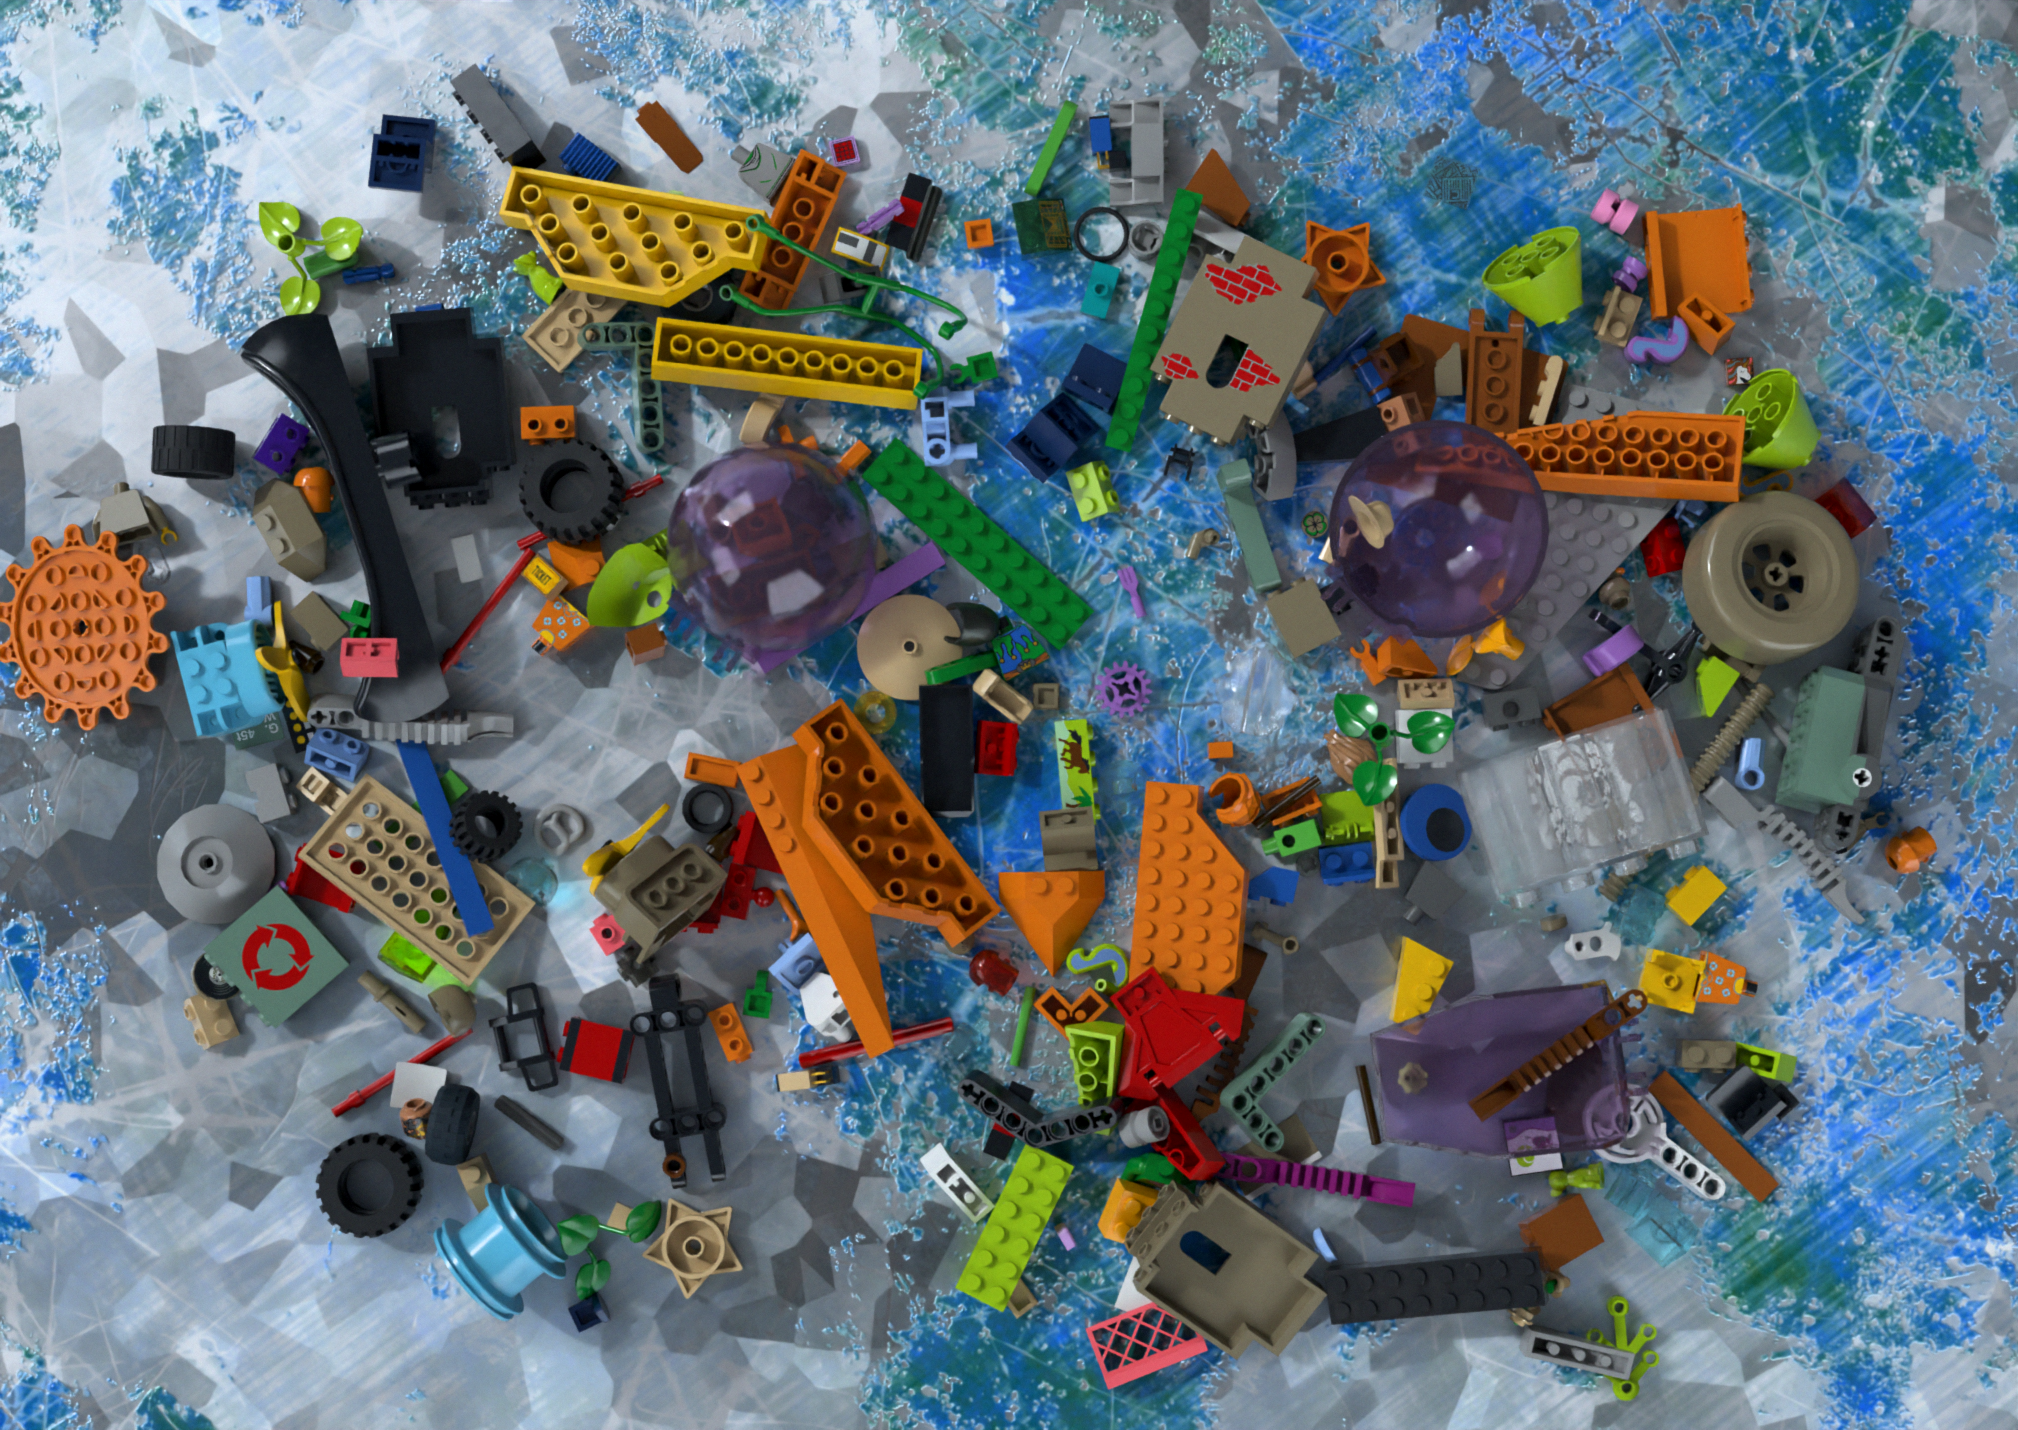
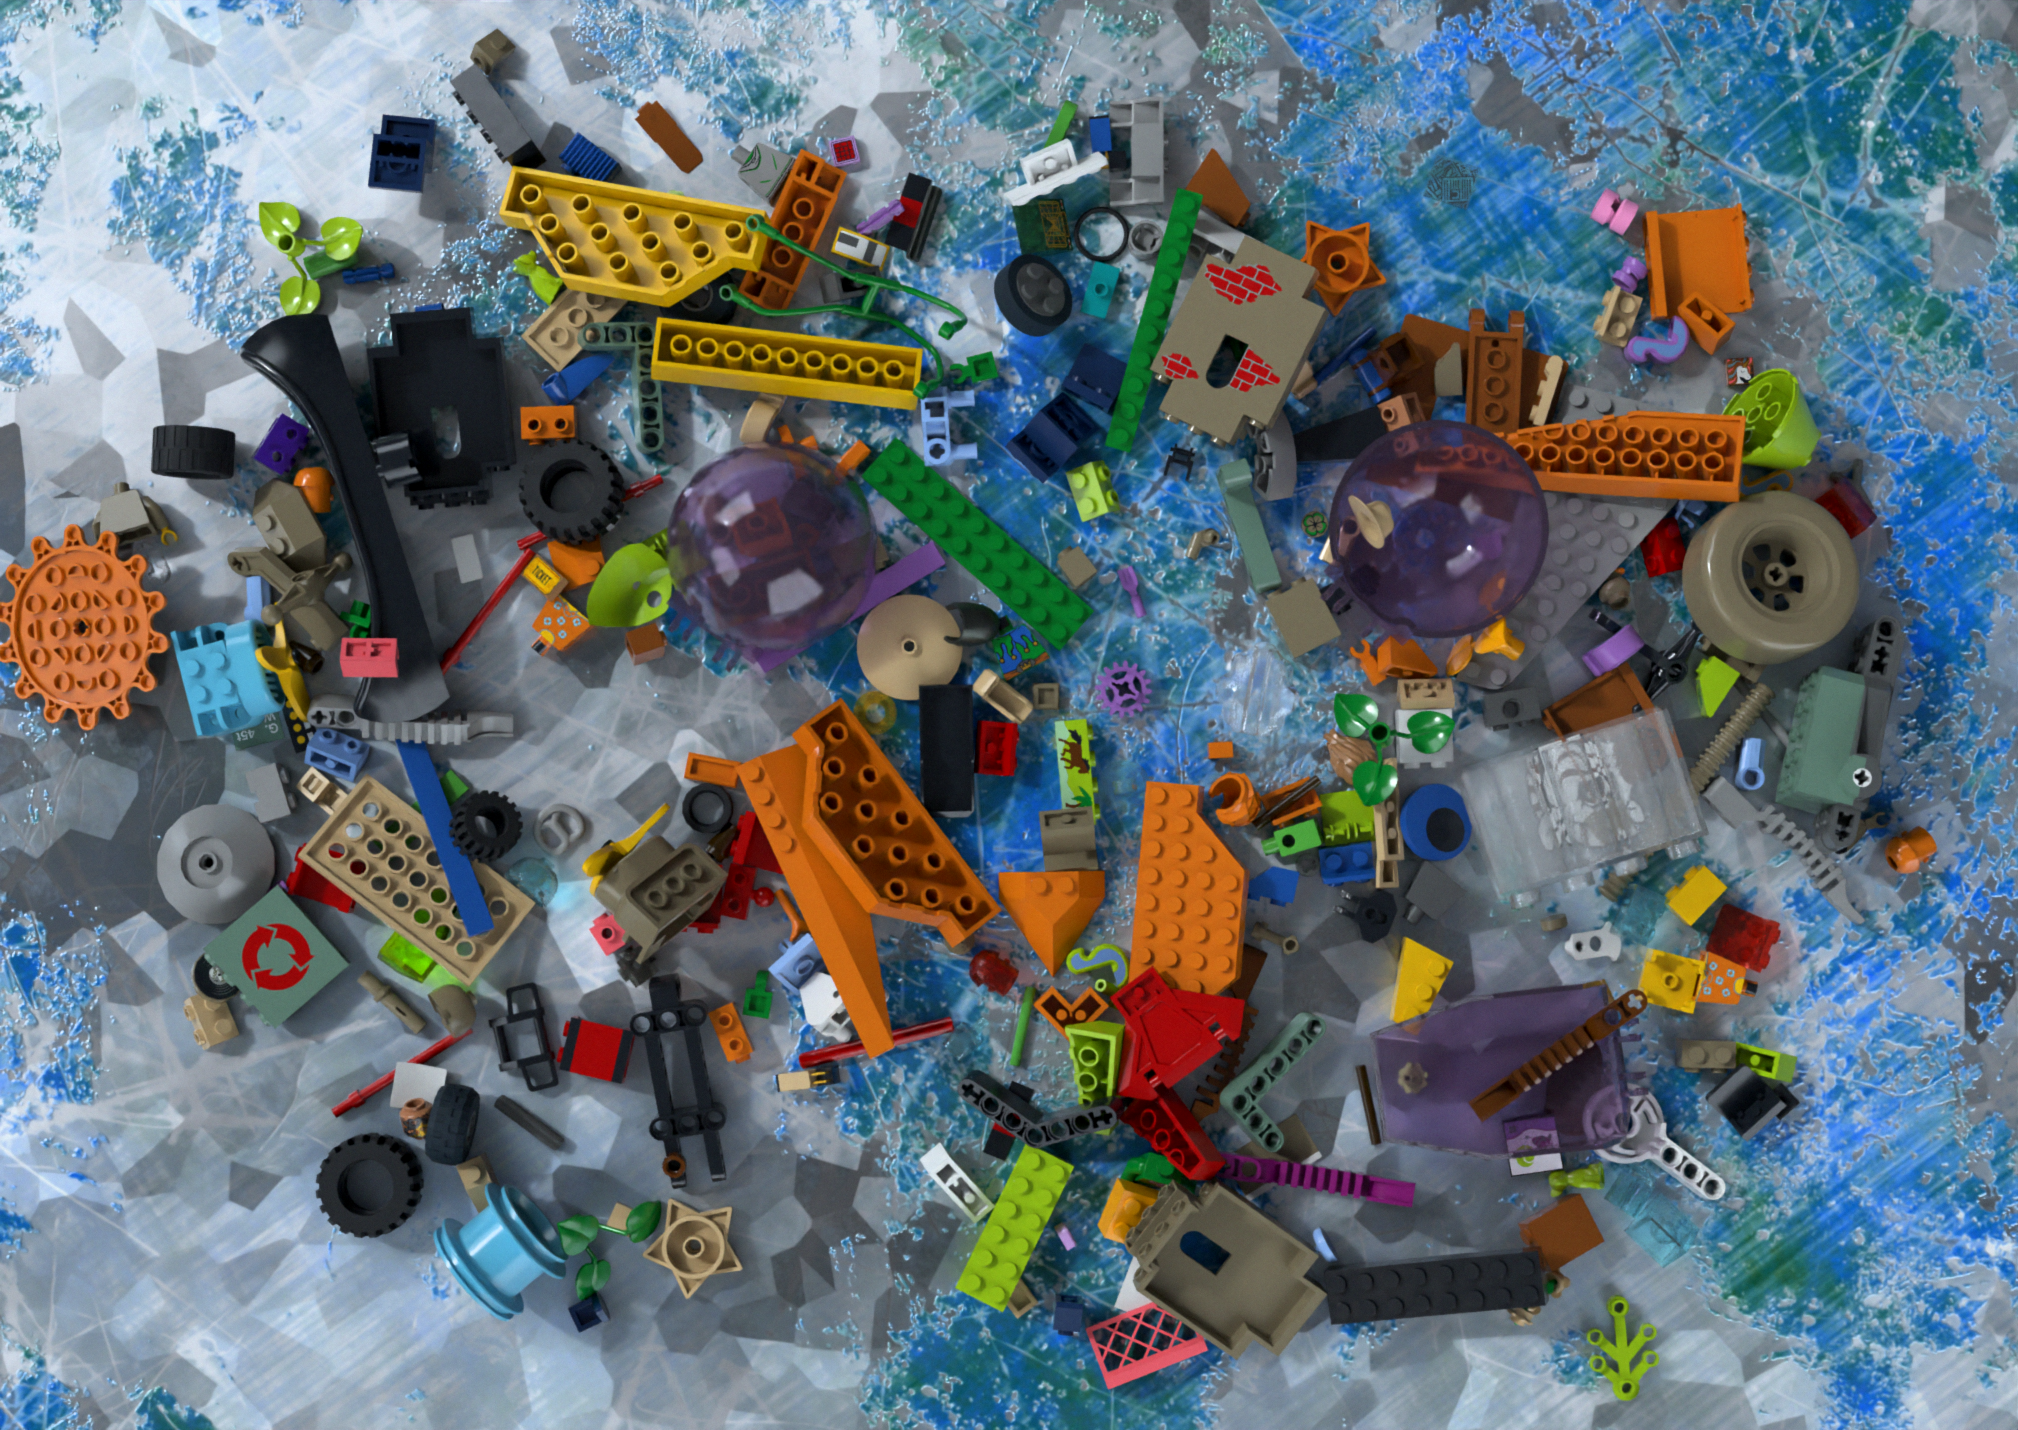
green beam [924,650,998,685] -> none
orange plate [964,218,994,250] -> none
light grey wheel [1118,1106,1170,1148] -> none
lime cone [1482,226,1584,327] -> none
light grey slope [1519,1324,1635,1380] -> none
dark orange tile [1645,1070,1779,1203] -> none
none -> dark tan piece [227,547,353,626]
none -> dark tan bracket [470,28,516,76]
none -> blue piece [541,353,615,406]
none -> black wheel [994,254,1072,337]
none -> white bracket [1004,138,1108,206]
none -> dark blue slope [1053,1294,1083,1336]
none -> dark tan brick [1056,546,1097,591]
none -> black hinge [1333,890,1398,944]
none -> clear red bracket [1705,904,1781,973]
none -> dark grey piece [1829,459,1874,513]

